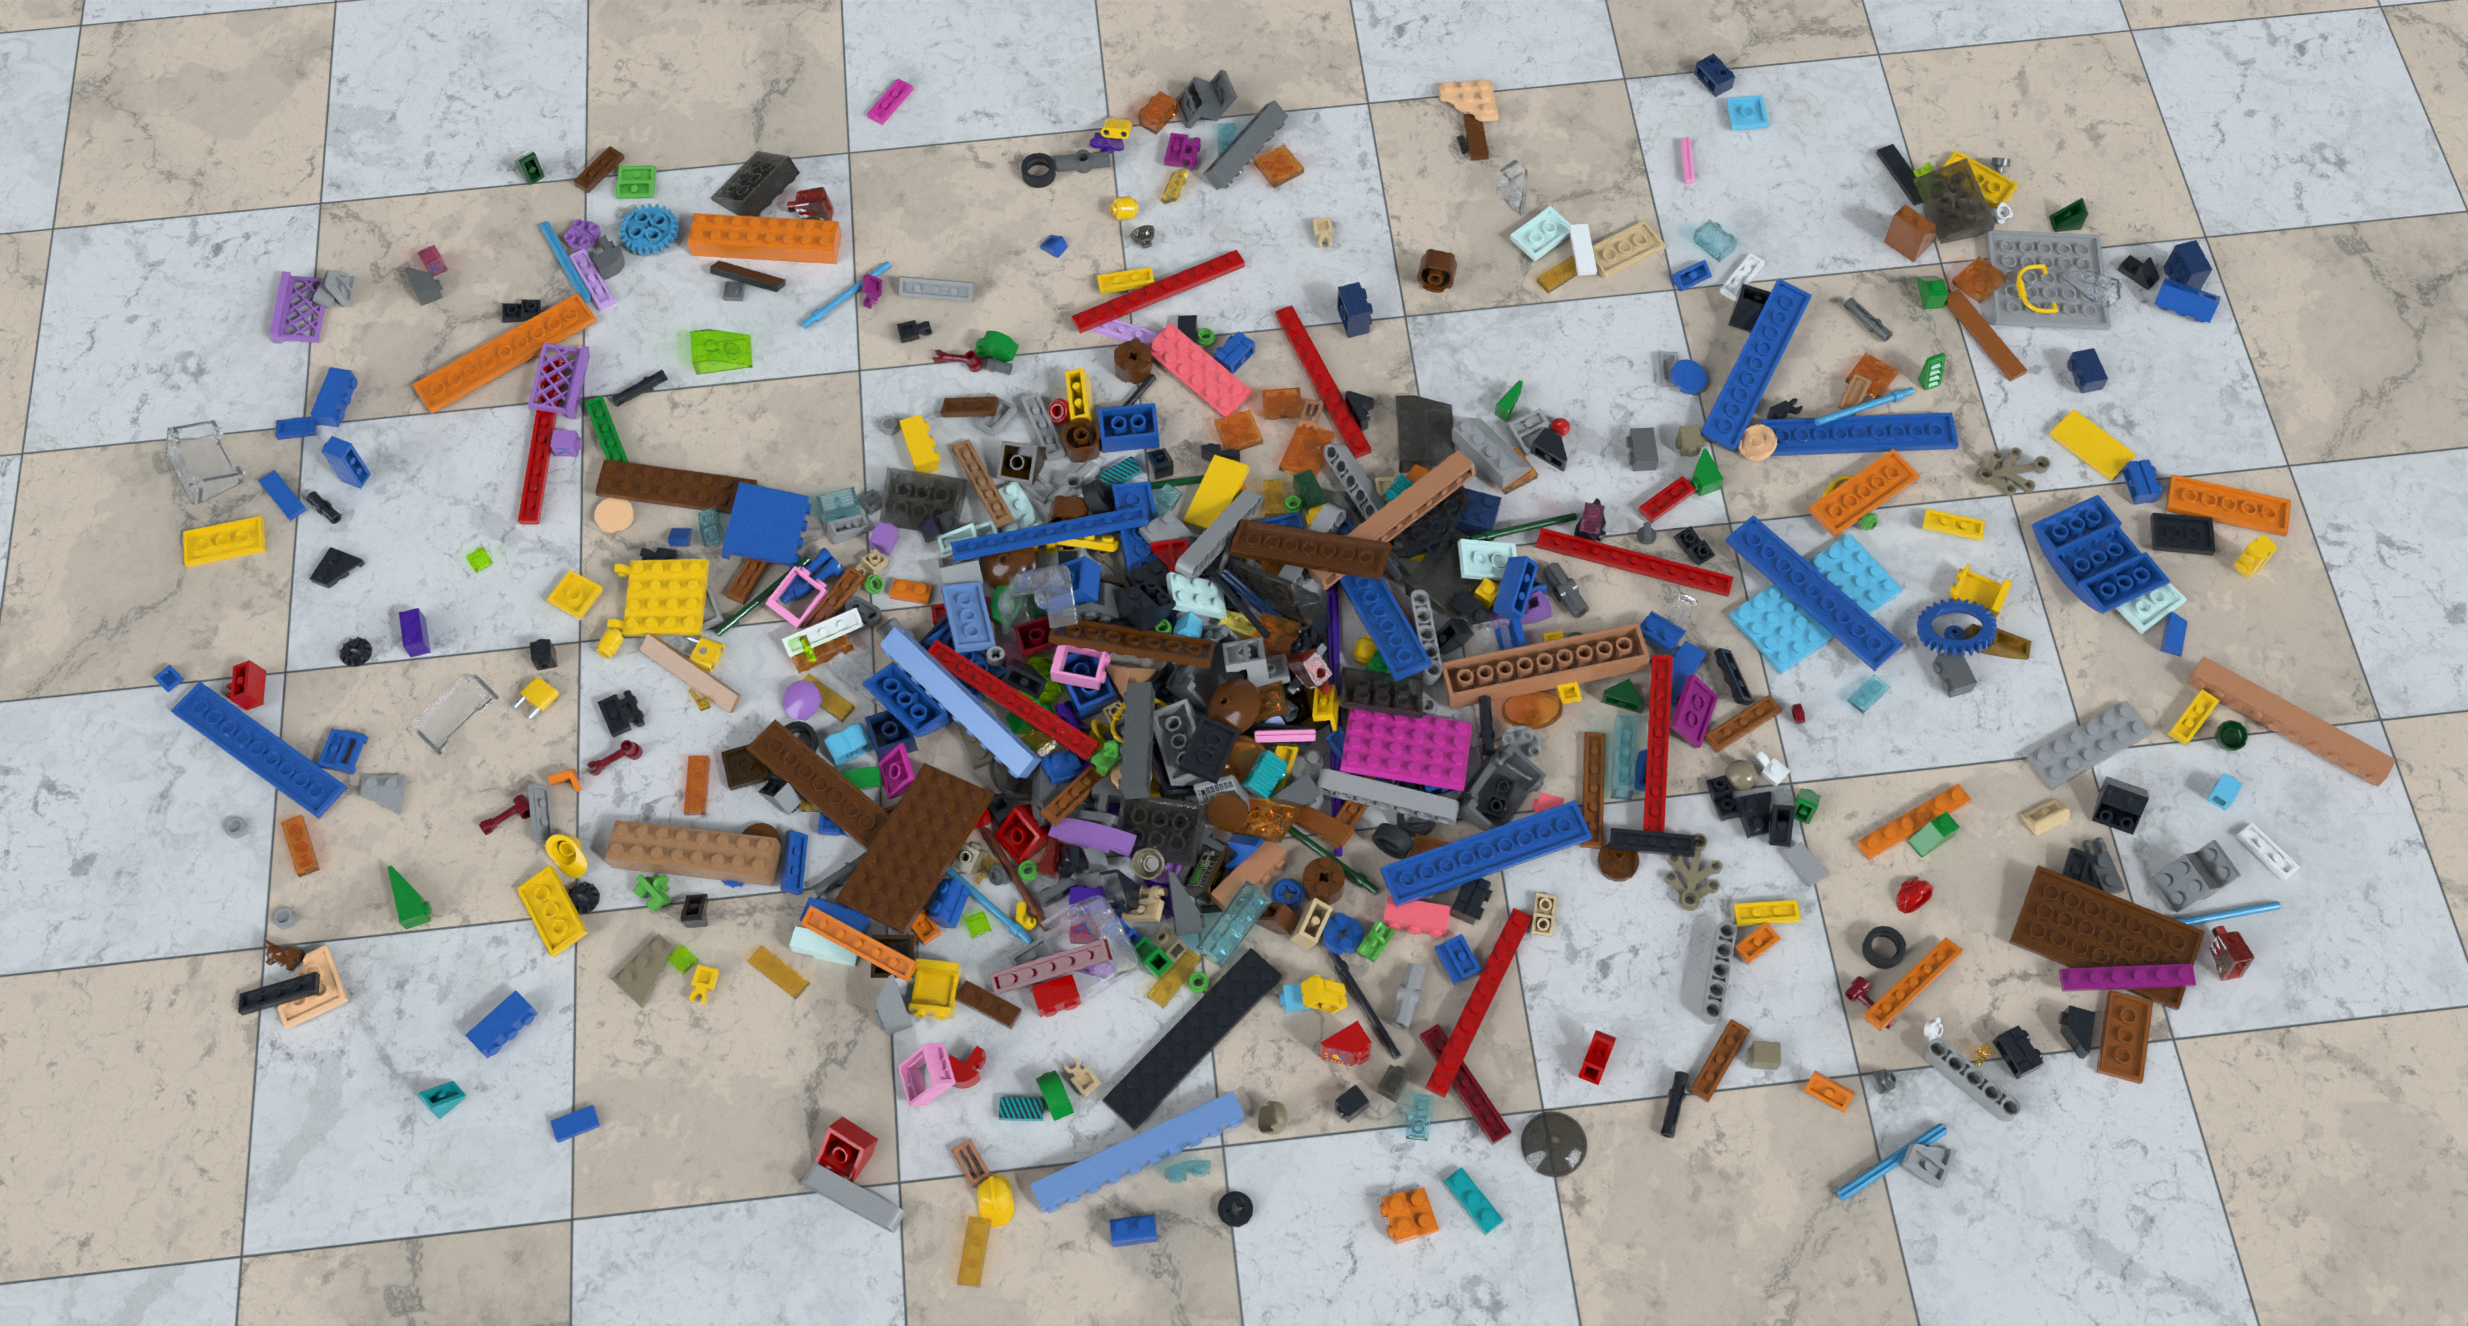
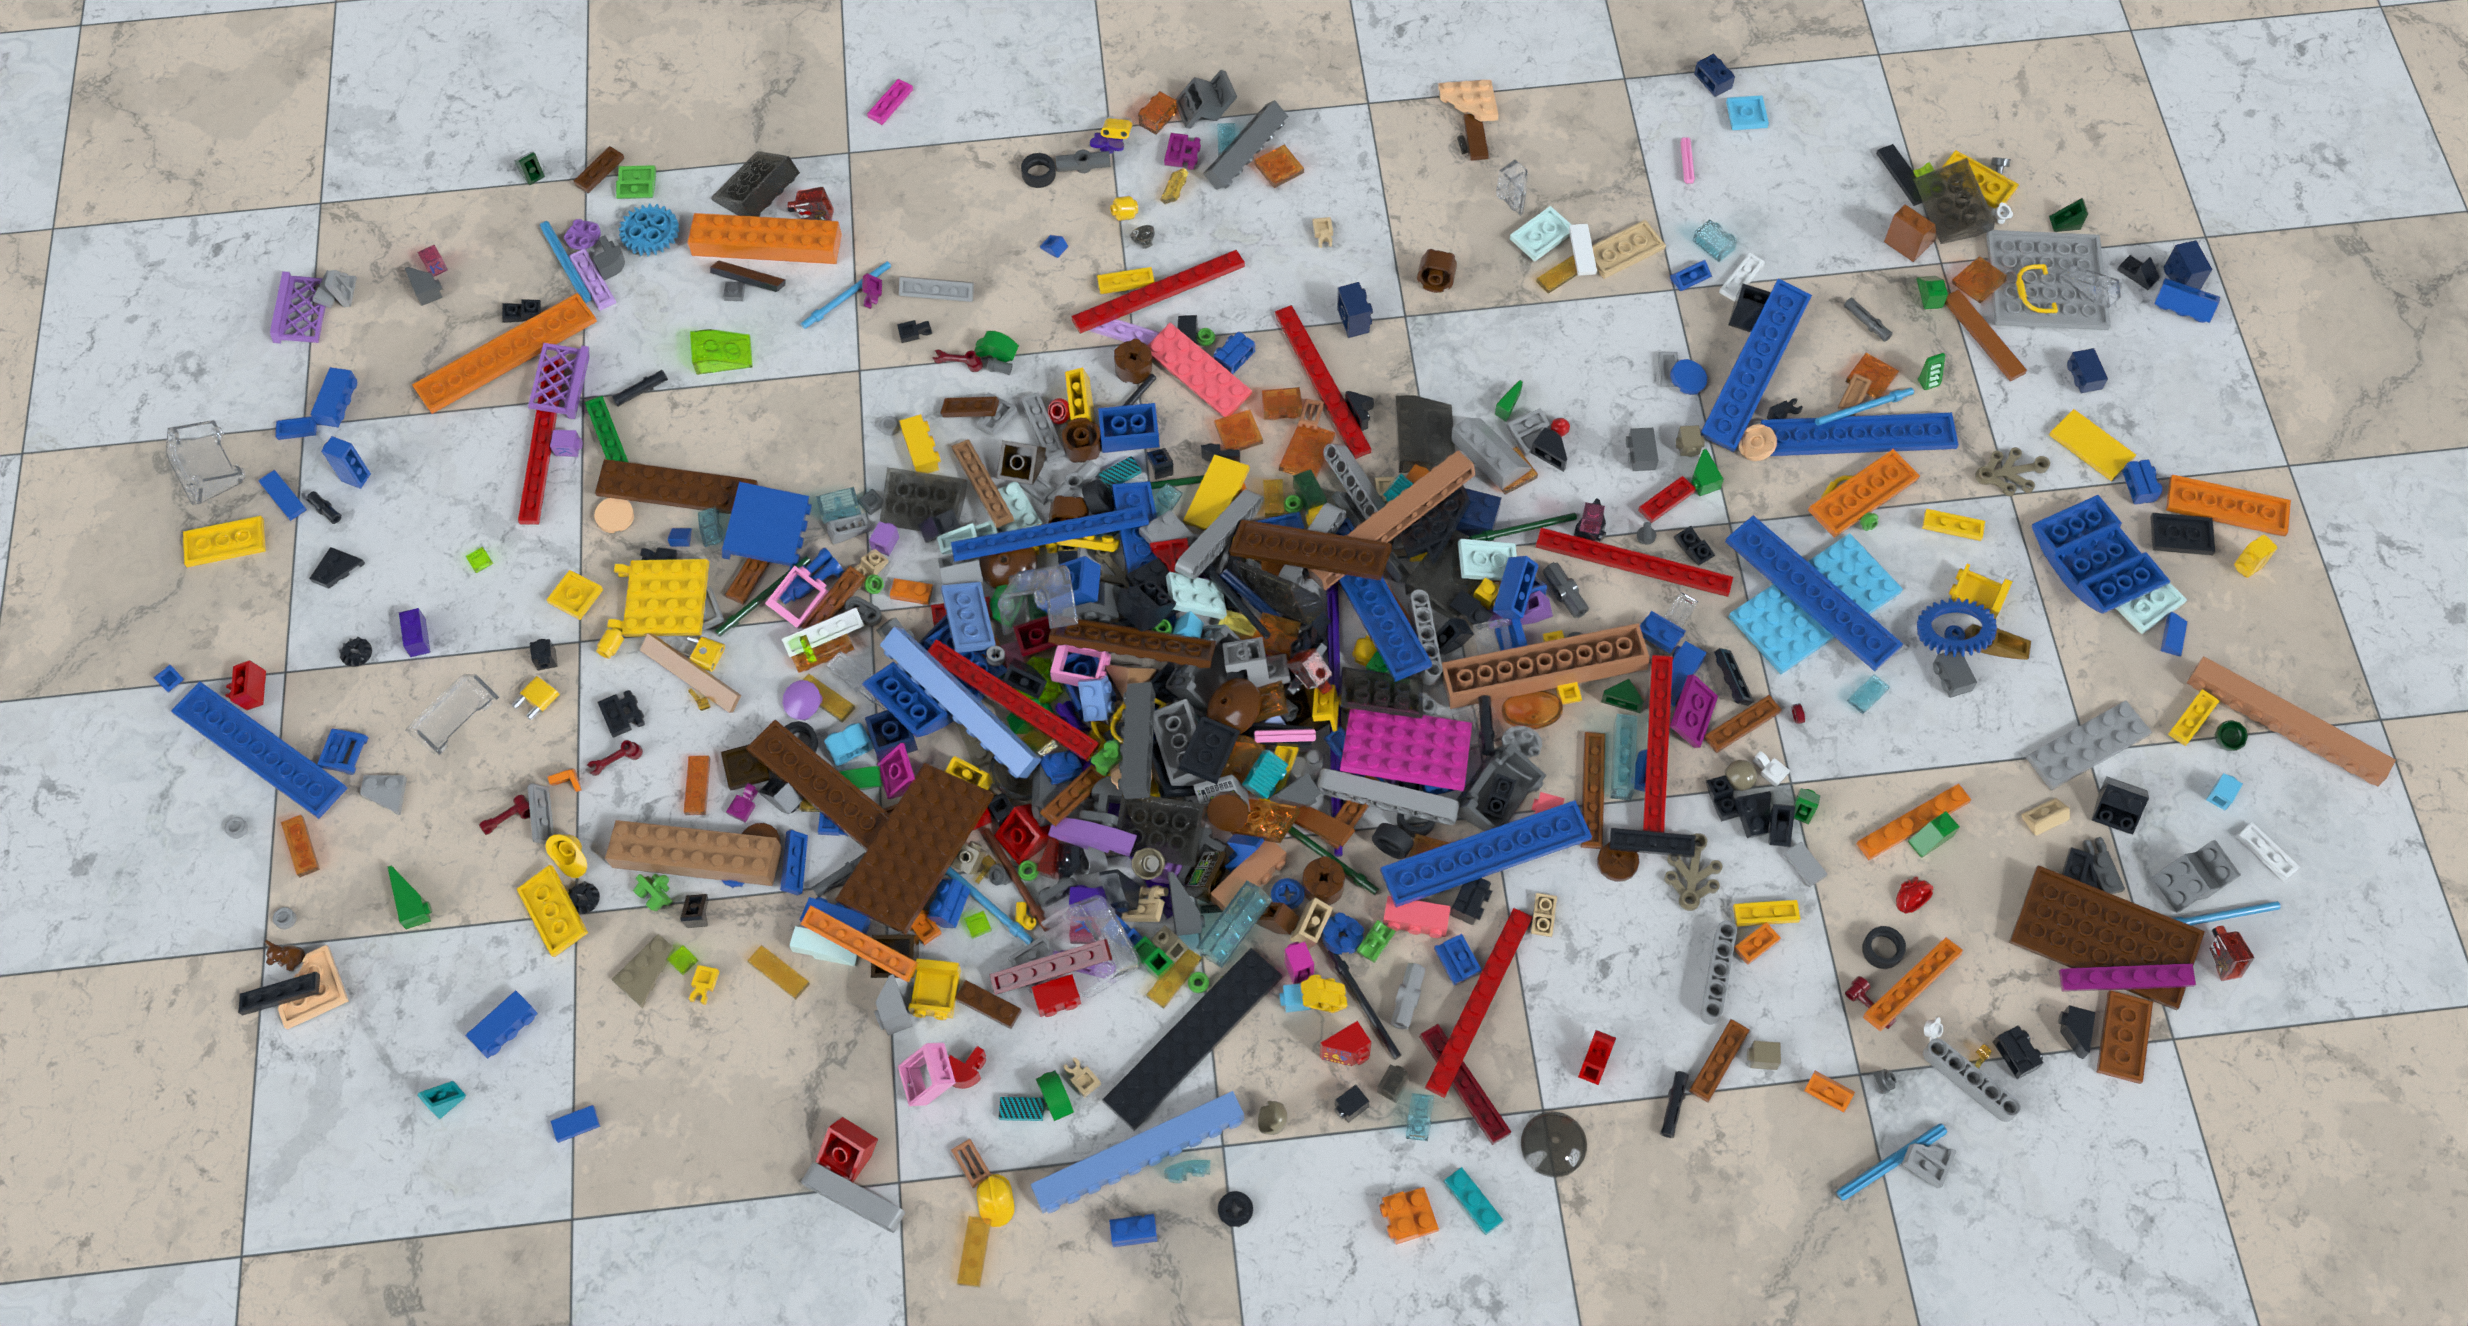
none -> magenta plate [726,783,758,823]
none -> yellow brick [945,756,994,790]
none -> medium blue bracket [1078,676,1115,722]
none -> dark pink brick [1284,941,1314,984]

